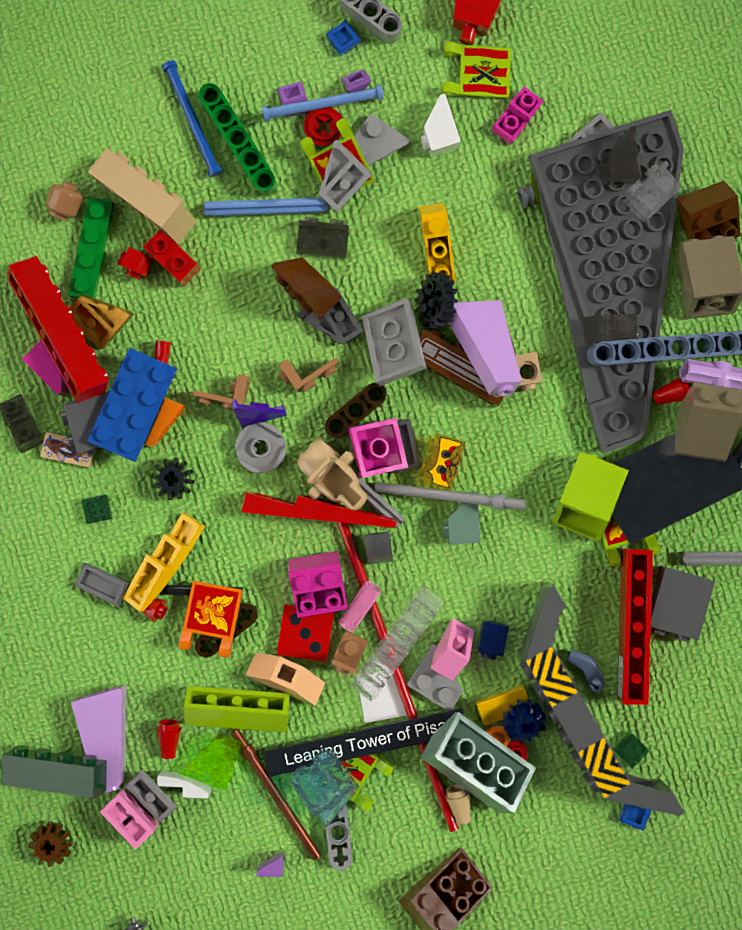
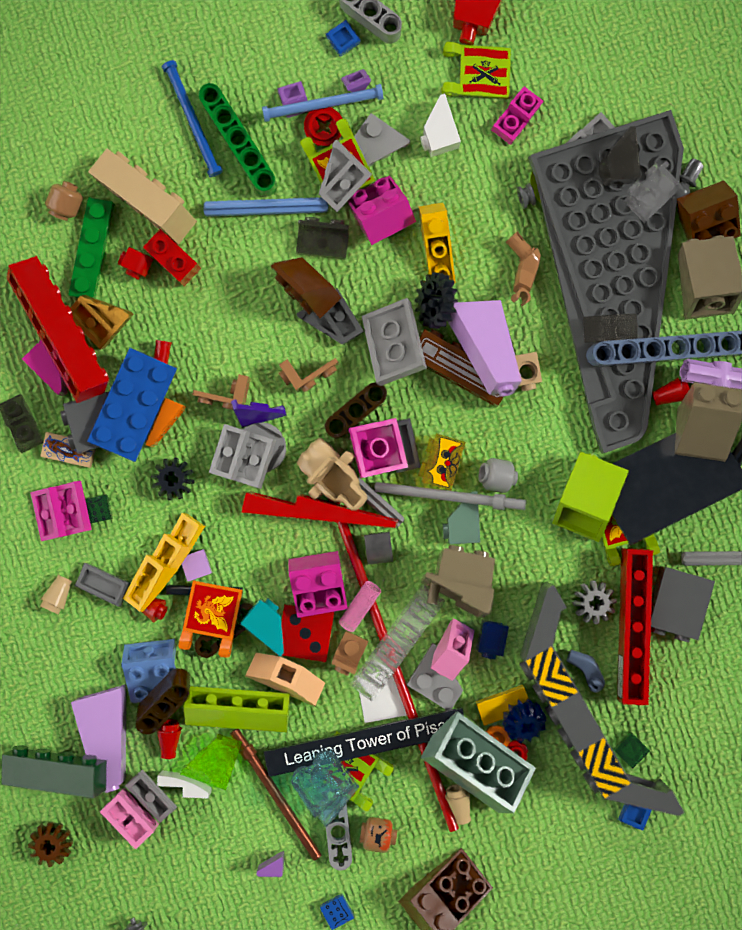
none -> dark pink slope [30,481,92,542]
none -> tan cone [40,575,72,614]
none -> medium blue bracket [121,639,176,703]
none -> dark brown beam [136,668,191,734]
none -> lavender tile [182,549,212,582]
none -> light grey slope [209,424,277,489]
none -> teal slope [241,598,284,657]
none -> blue tile [320,893,354,930]
none -> dark pink slope [347,175,416,245]
none -> medium nougat head [359,817,397,853]
none -> dark tan piece [421,545,495,618]
none -> light grey head [478,458,518,493]
none -> medium nougat arm [506,231,541,306]
none -> light grey gear [572,580,617,624]
none -> dark grey axle [670,158,703,199]

